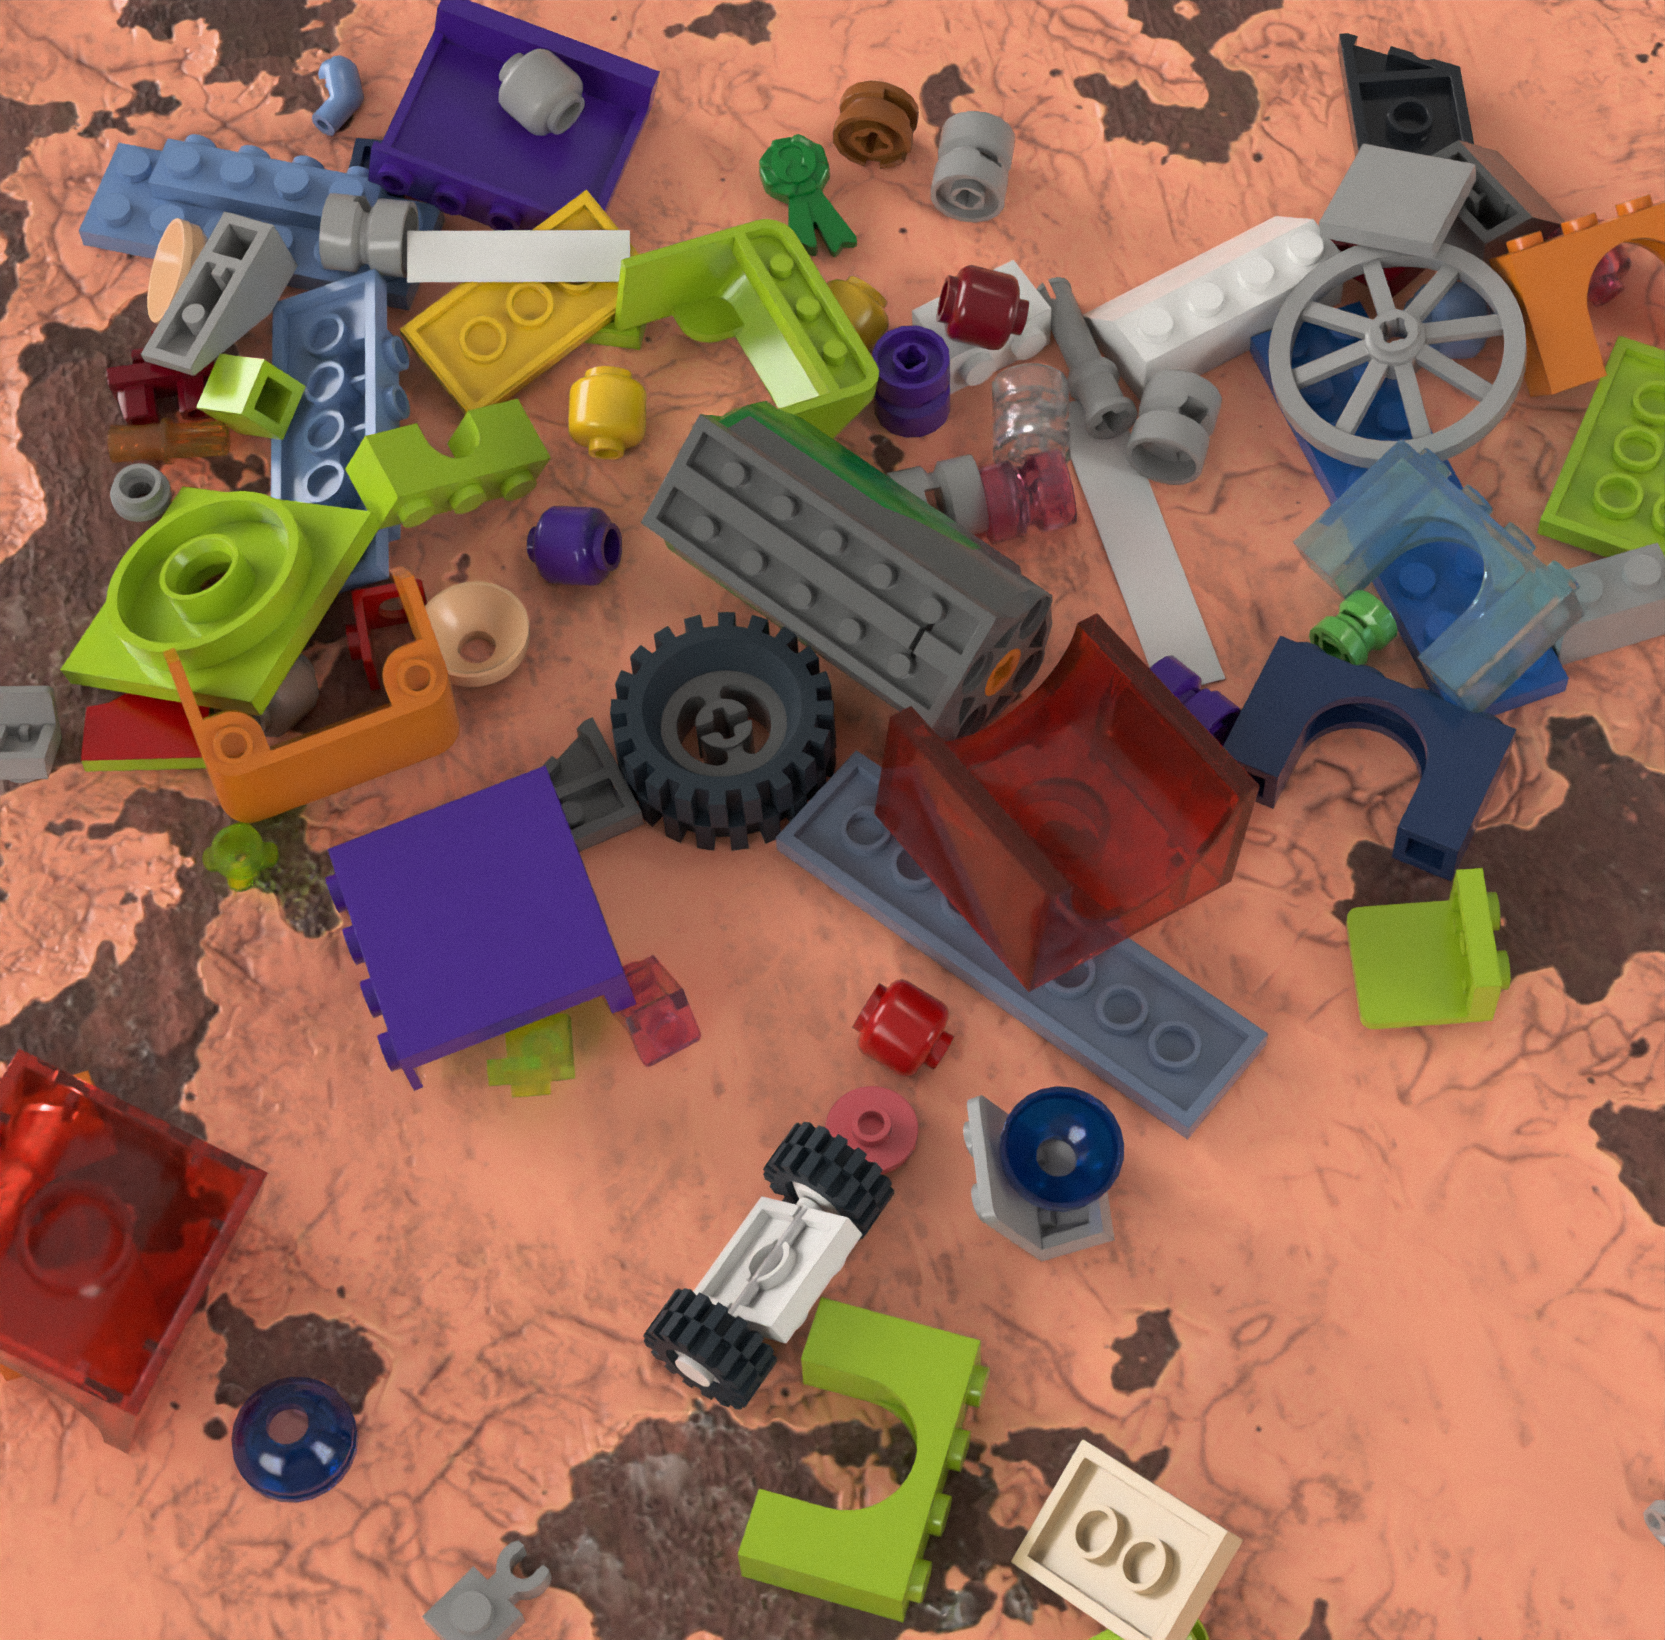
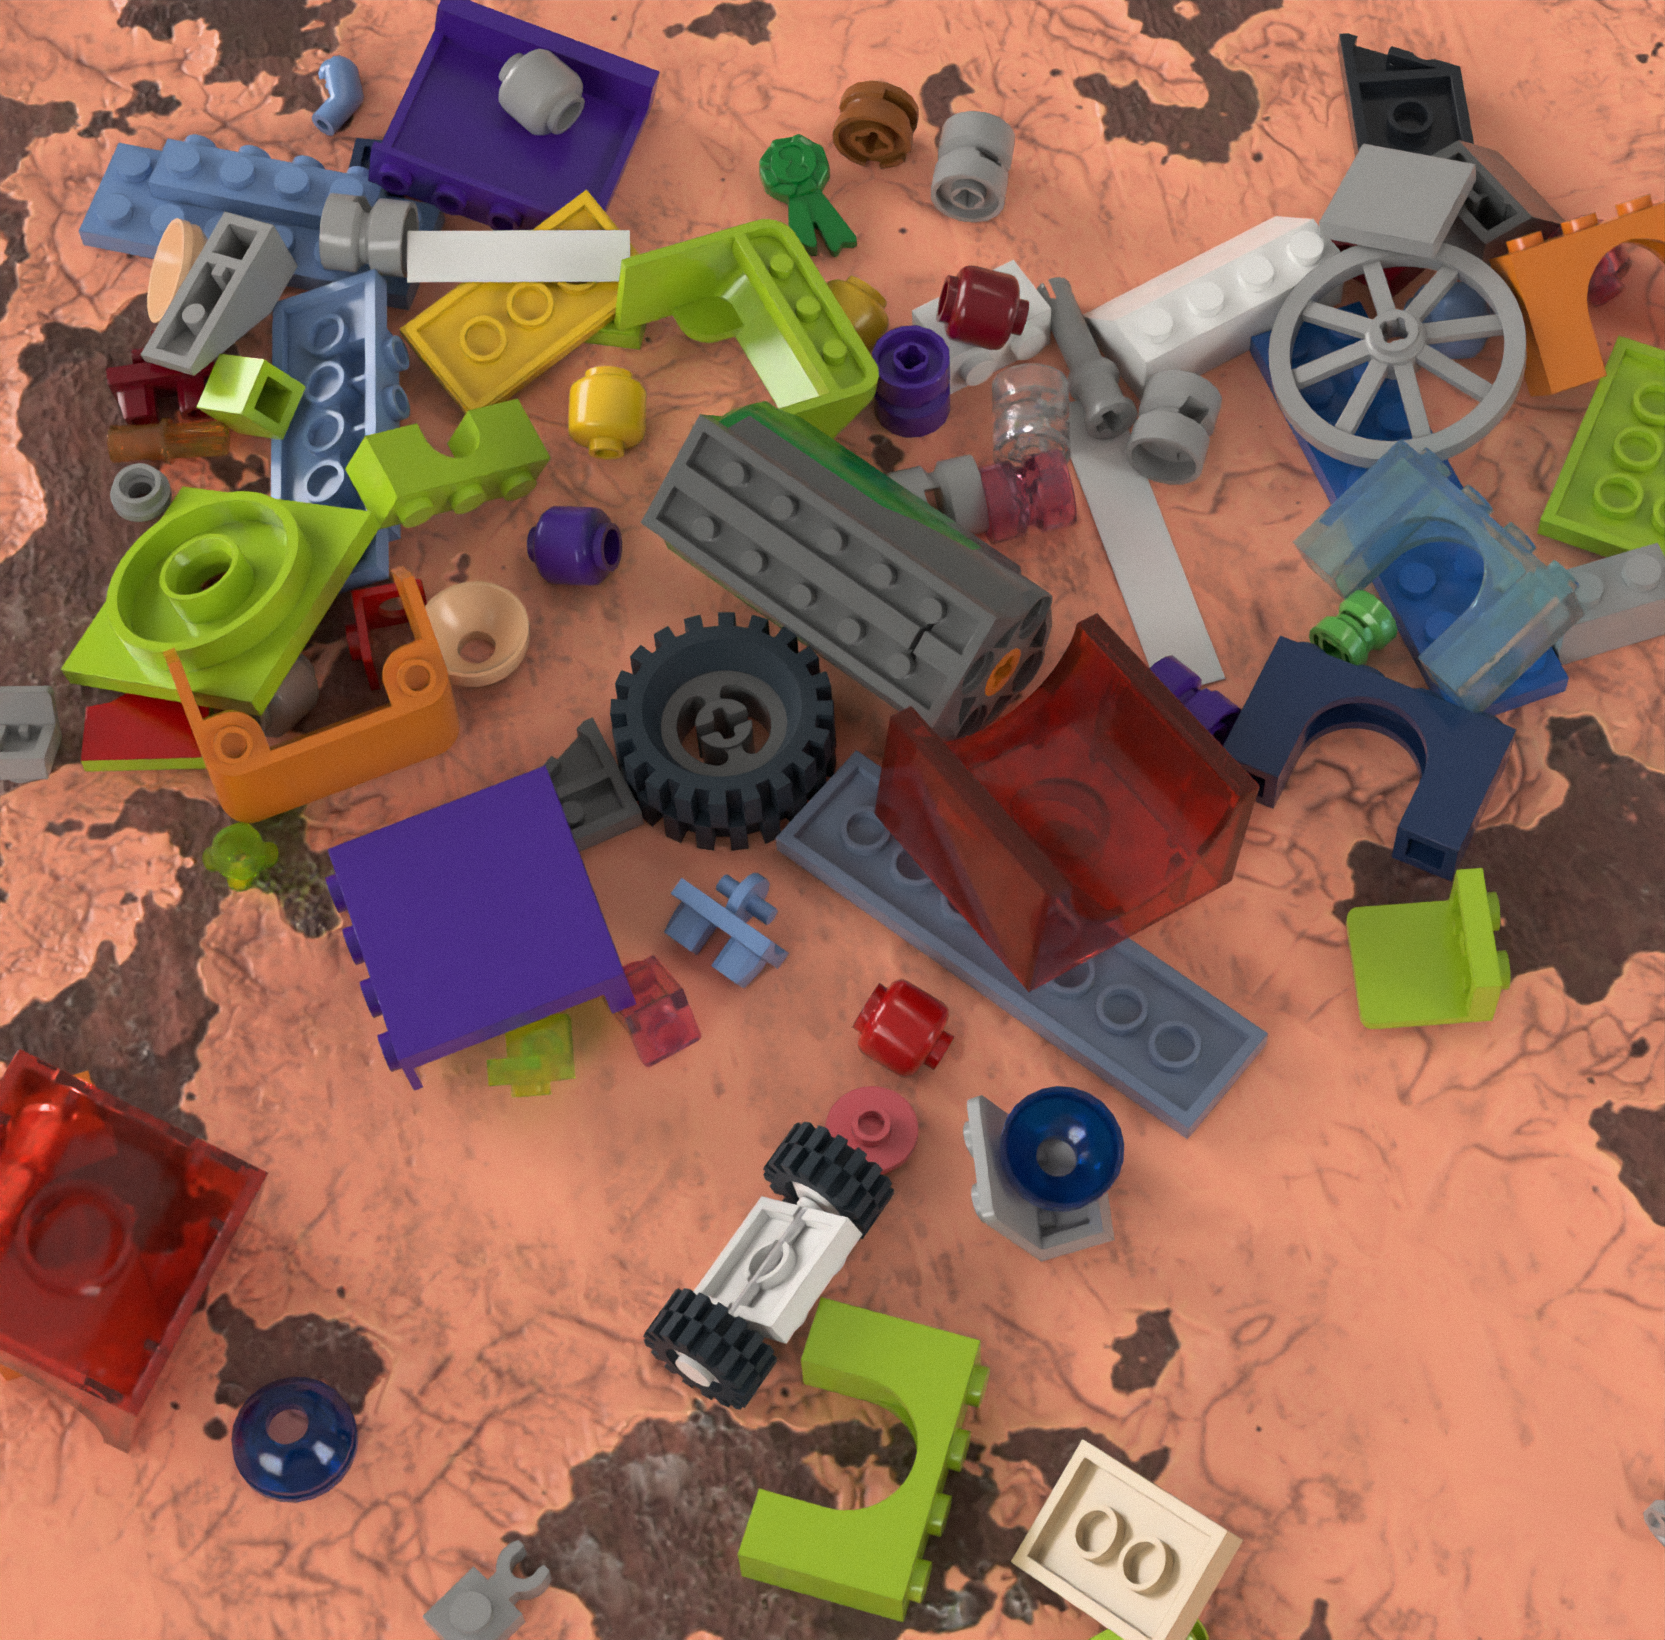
none -> medium blue hips [664,873,789,989]

